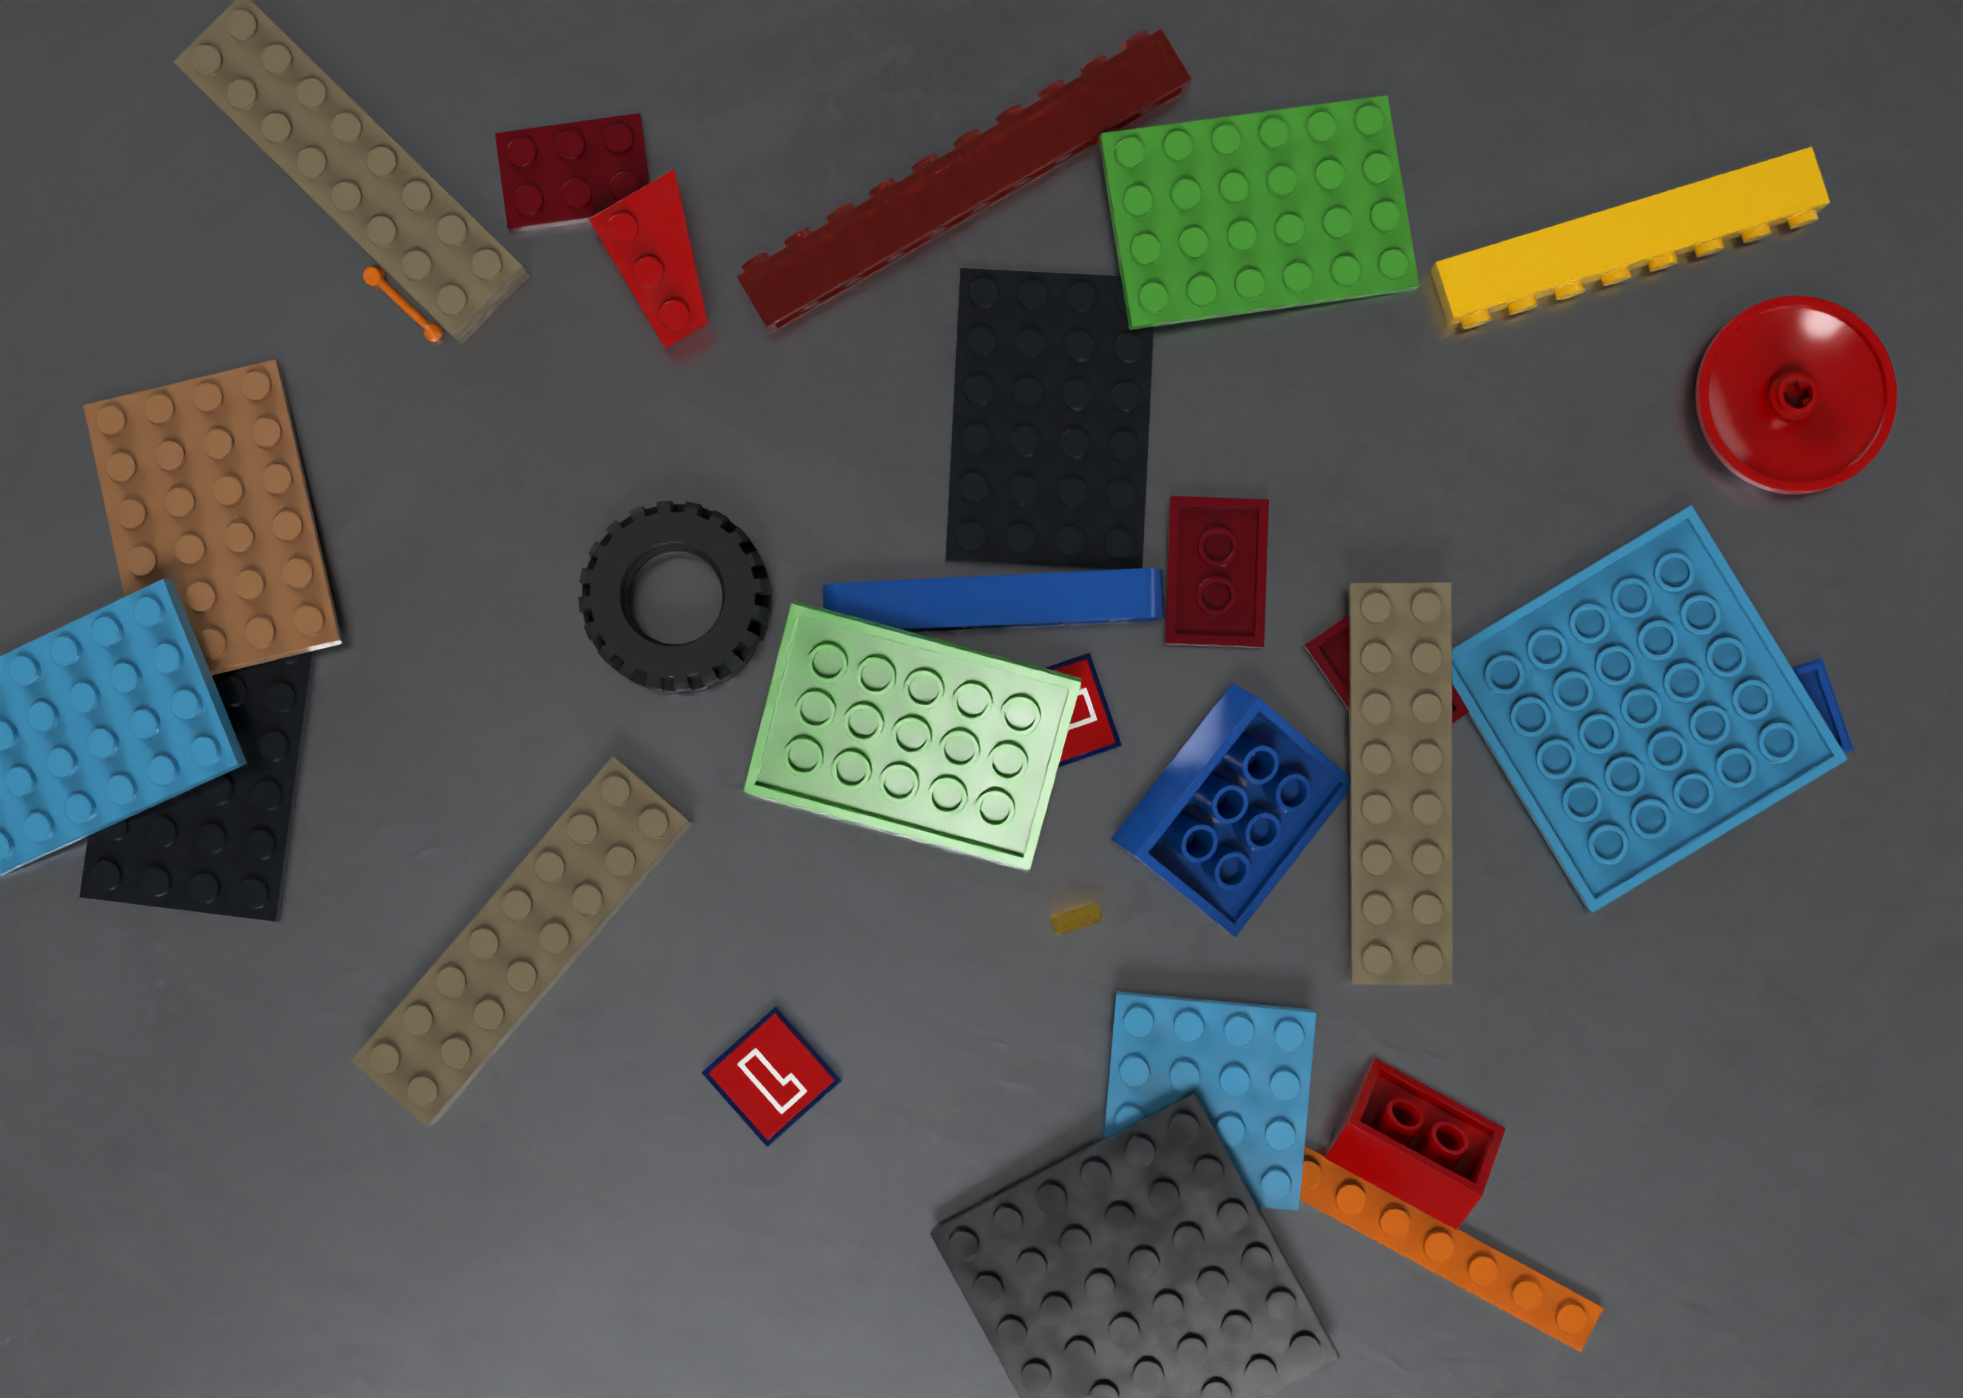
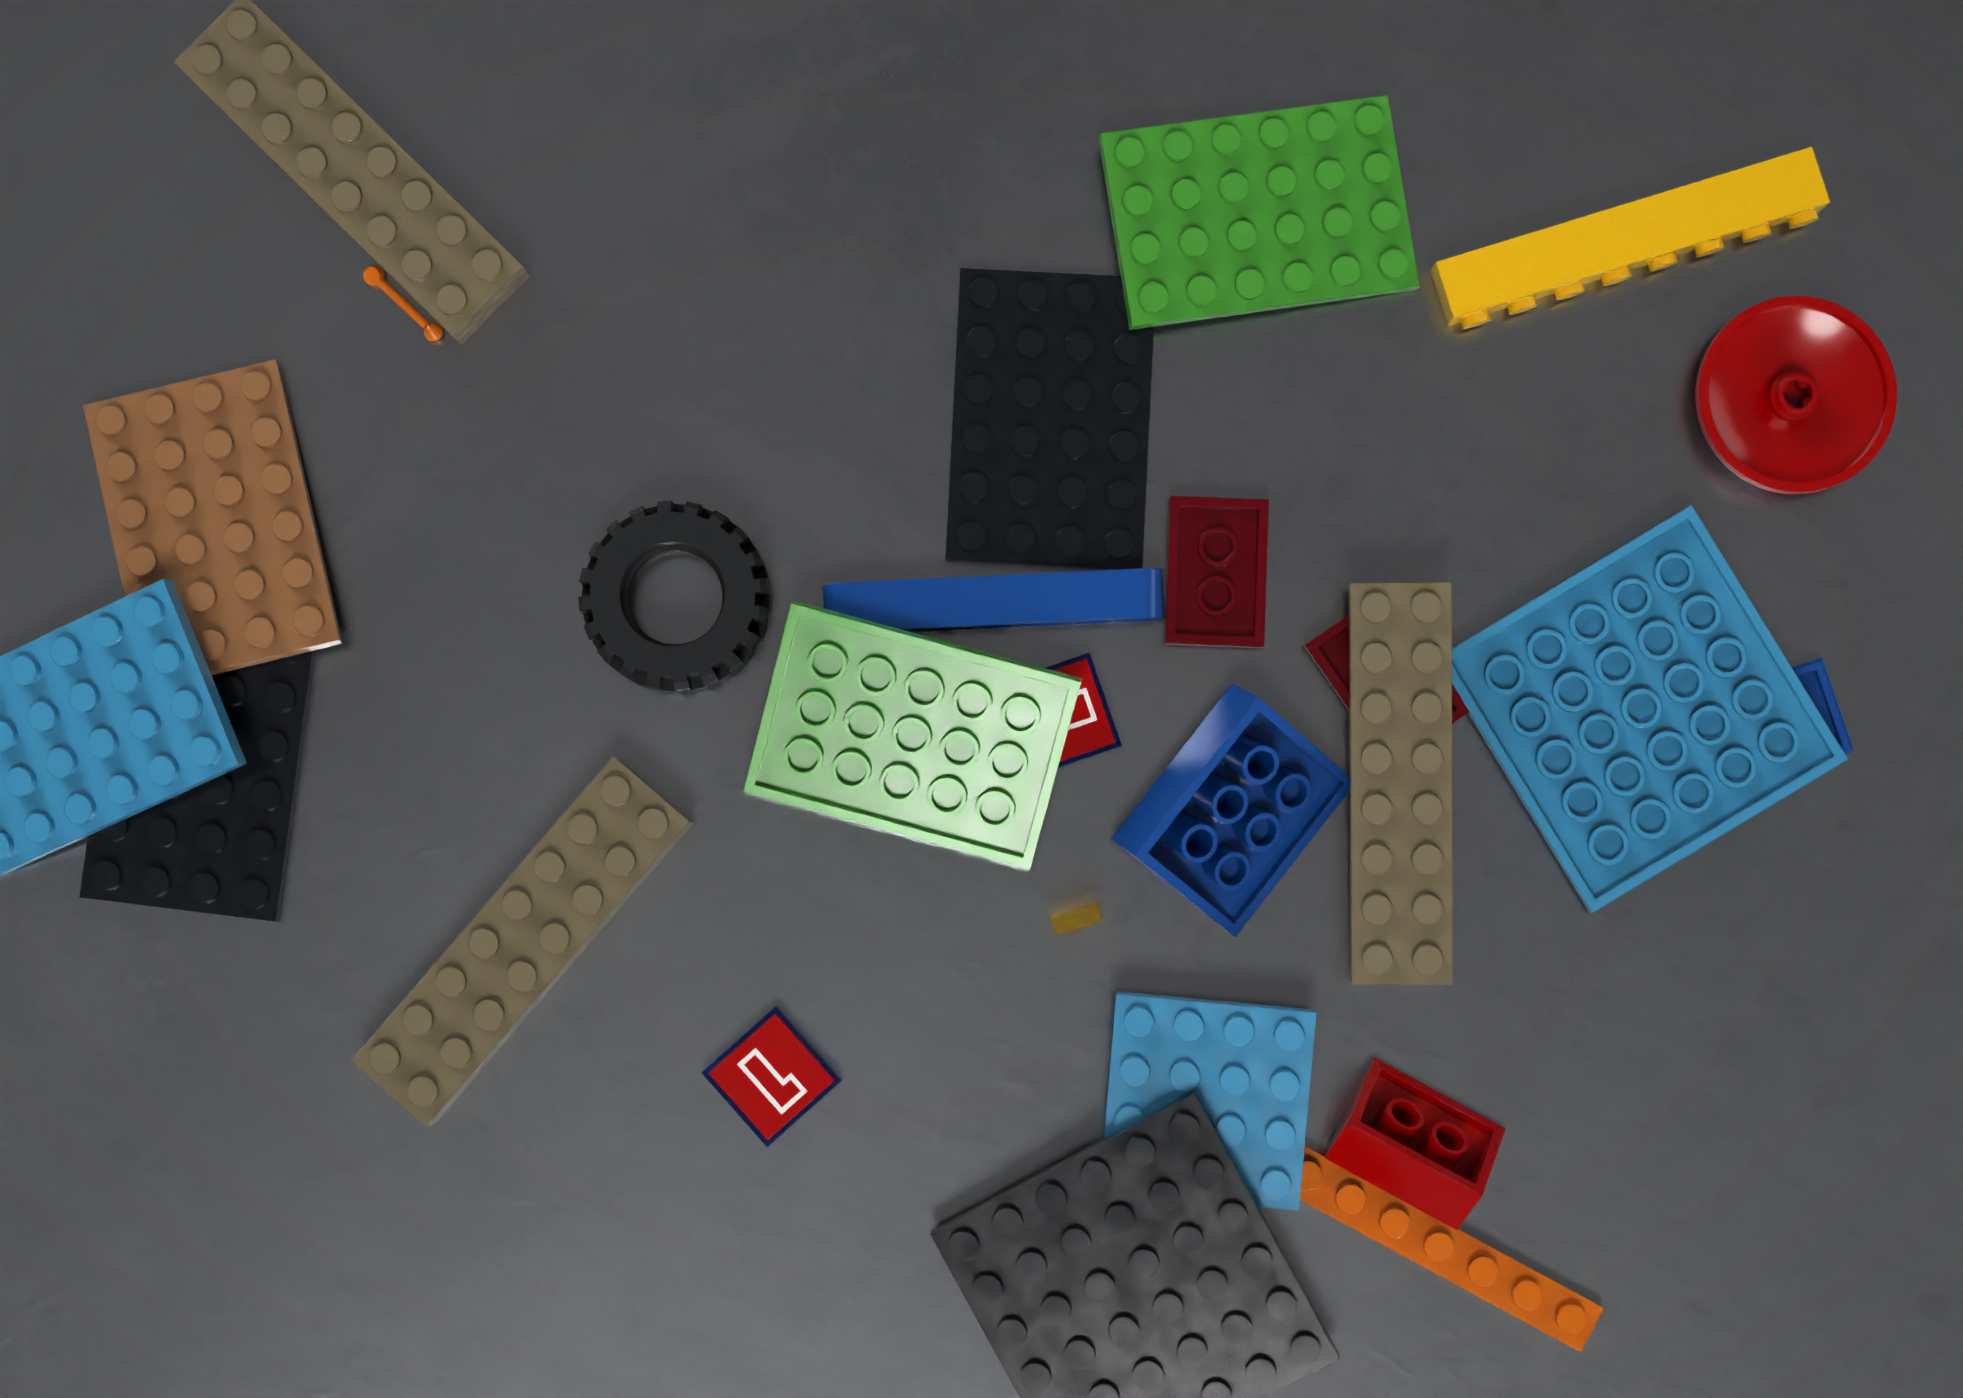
dark red plate [495,113,651,233] -> none
red wedge [588,169,708,349] -> none
clear red brick [737,29,1192,335] -> none

